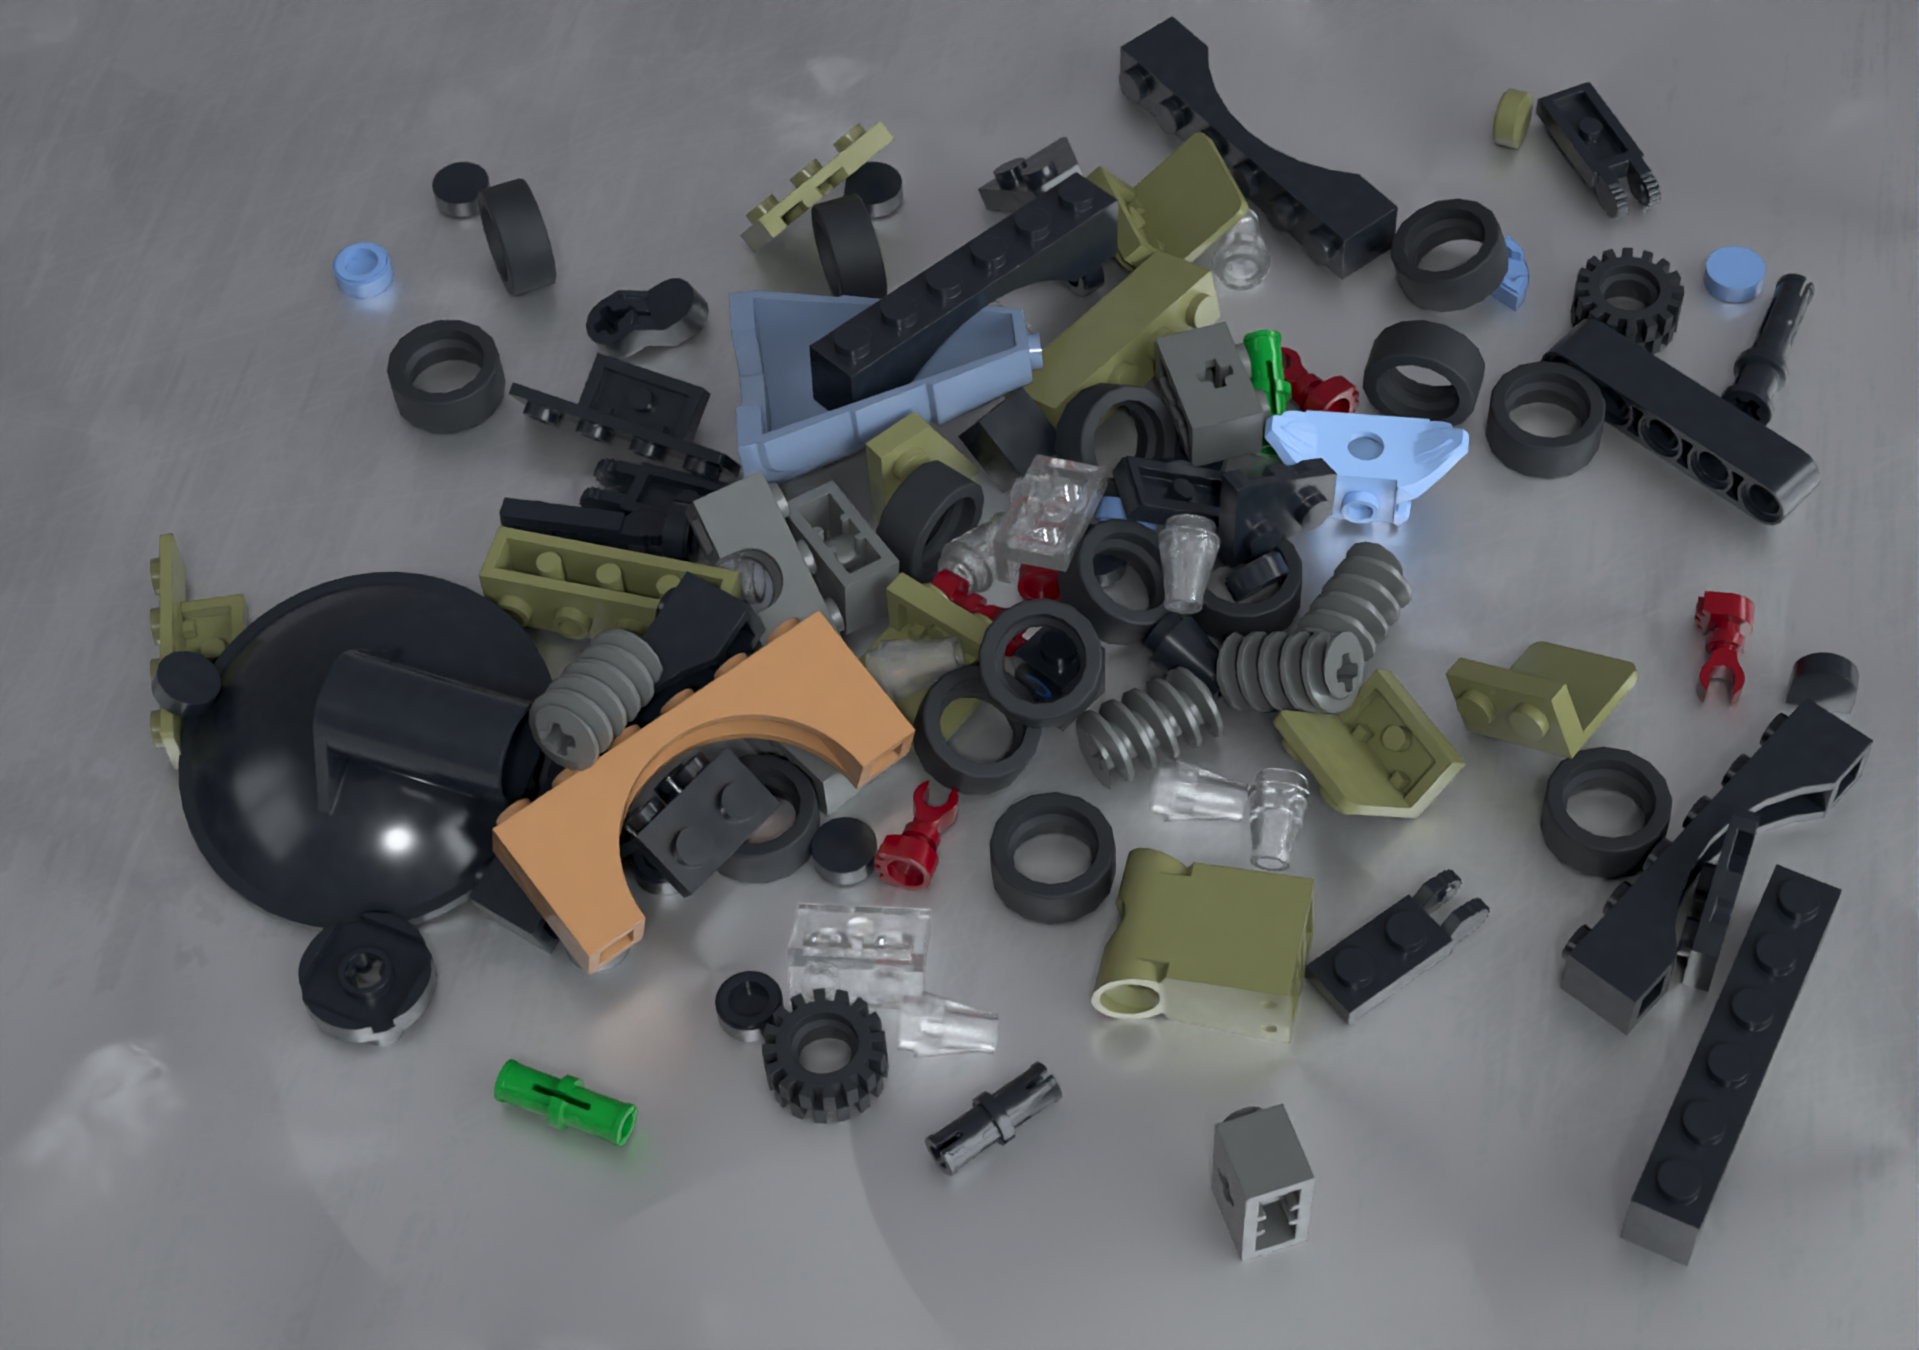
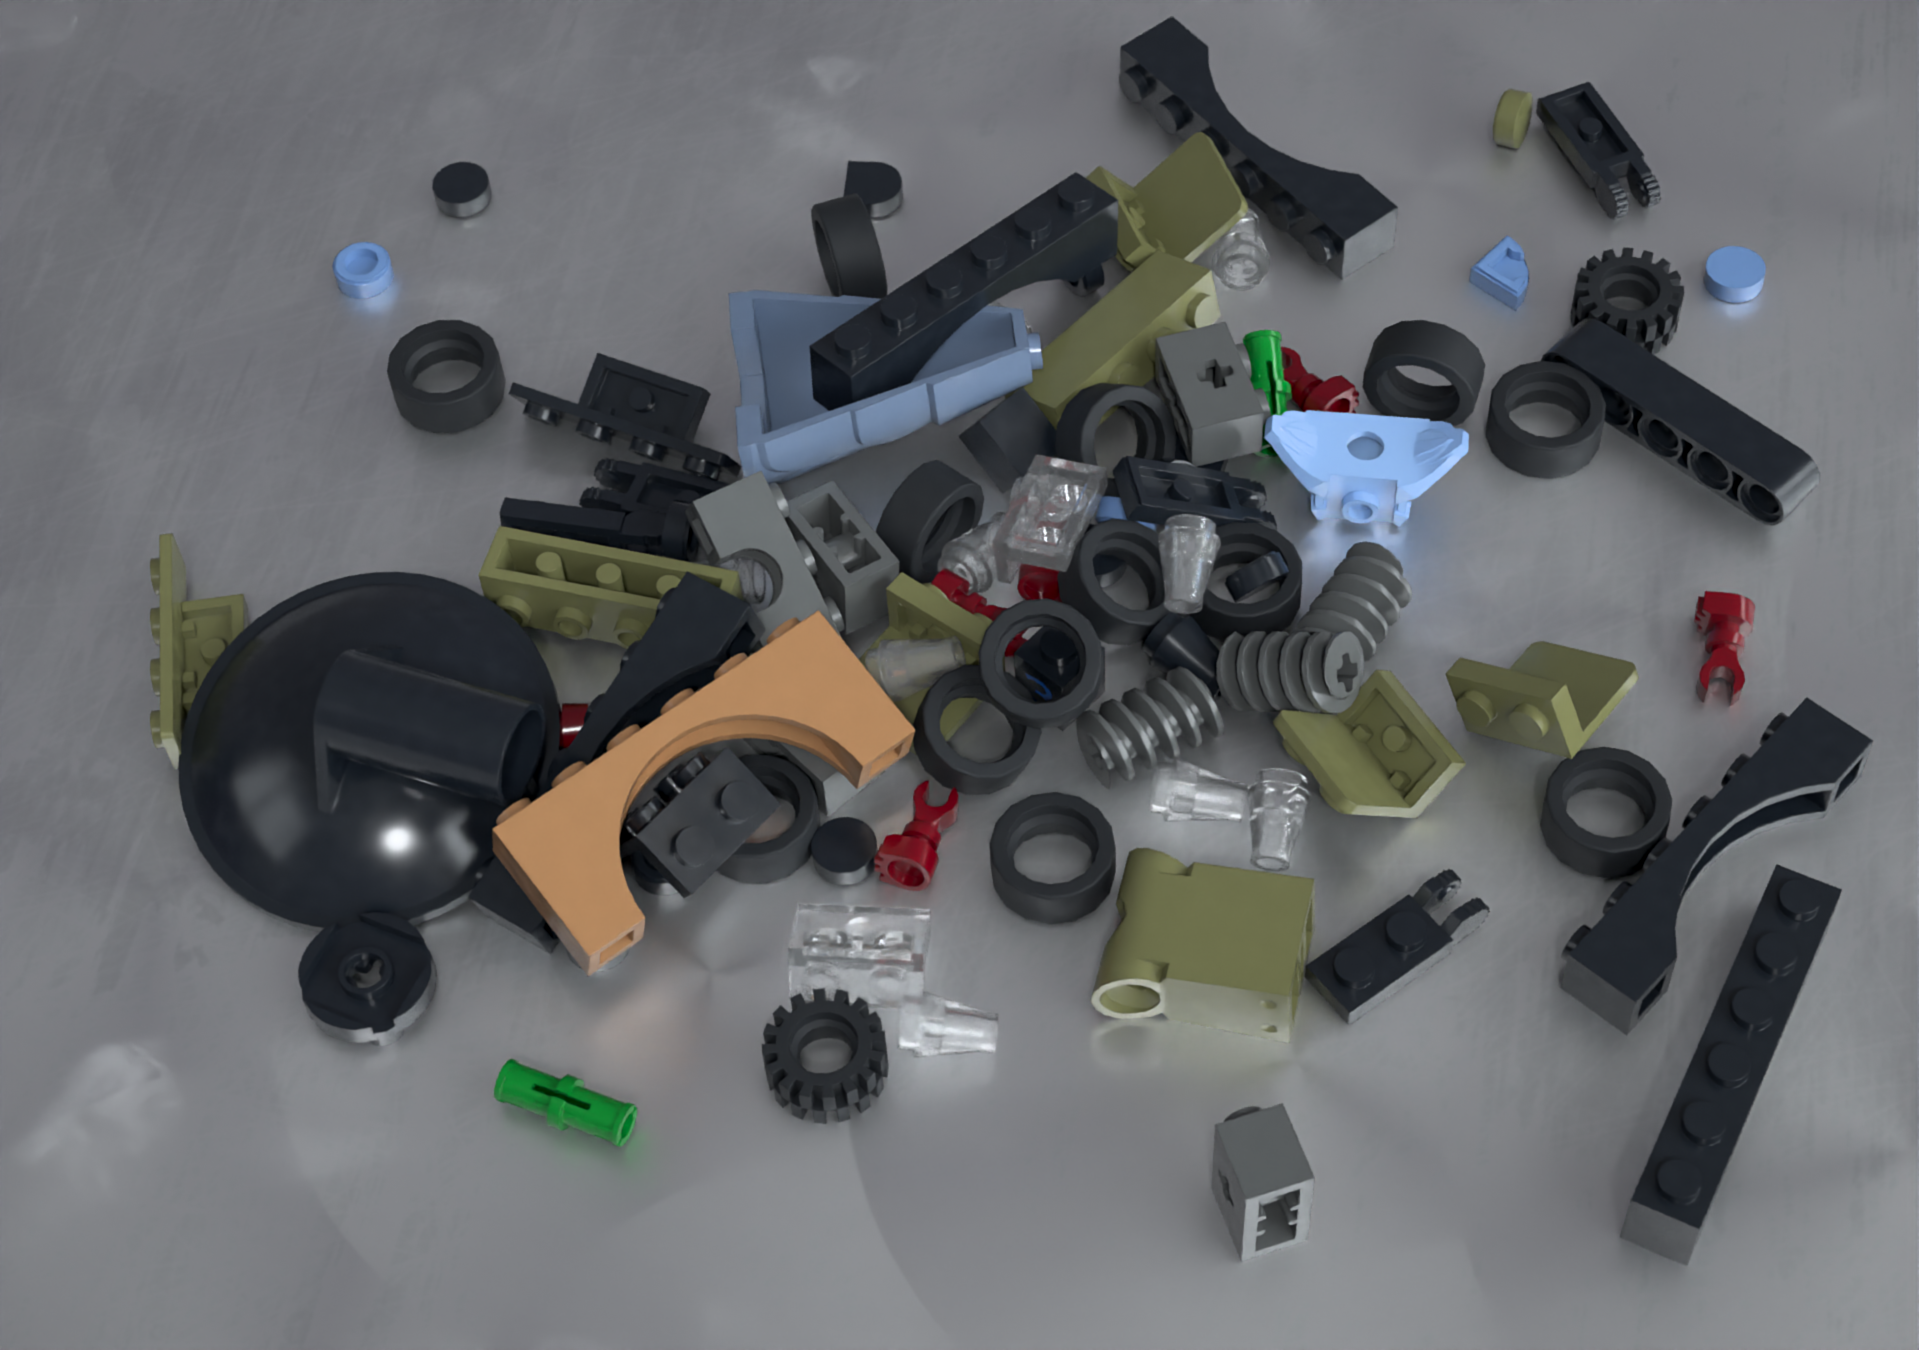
black tile [151,651,221,717] -> none
black tyre [477,178,557,296] -> none
dark grey piece [529,629,663,771] -> none
black piece [586,278,709,359] -> none
black tile [715,971,784,1042] -> none
olive wing [740,120,895,253] -> none
olive wing [865,411,979,524] -> none
black pin [925,1061,1063,1176] -> none
black wing [978,137,1084,211] -> none
black wing [1217,458,1337,569] -> none
black tyre [1391,198,1509,312] -> none
black wing [1677,806,1762,992] -> none
black pin [1720,273,1815,426] -> none
black tile [1786,652,1859,714] -> none

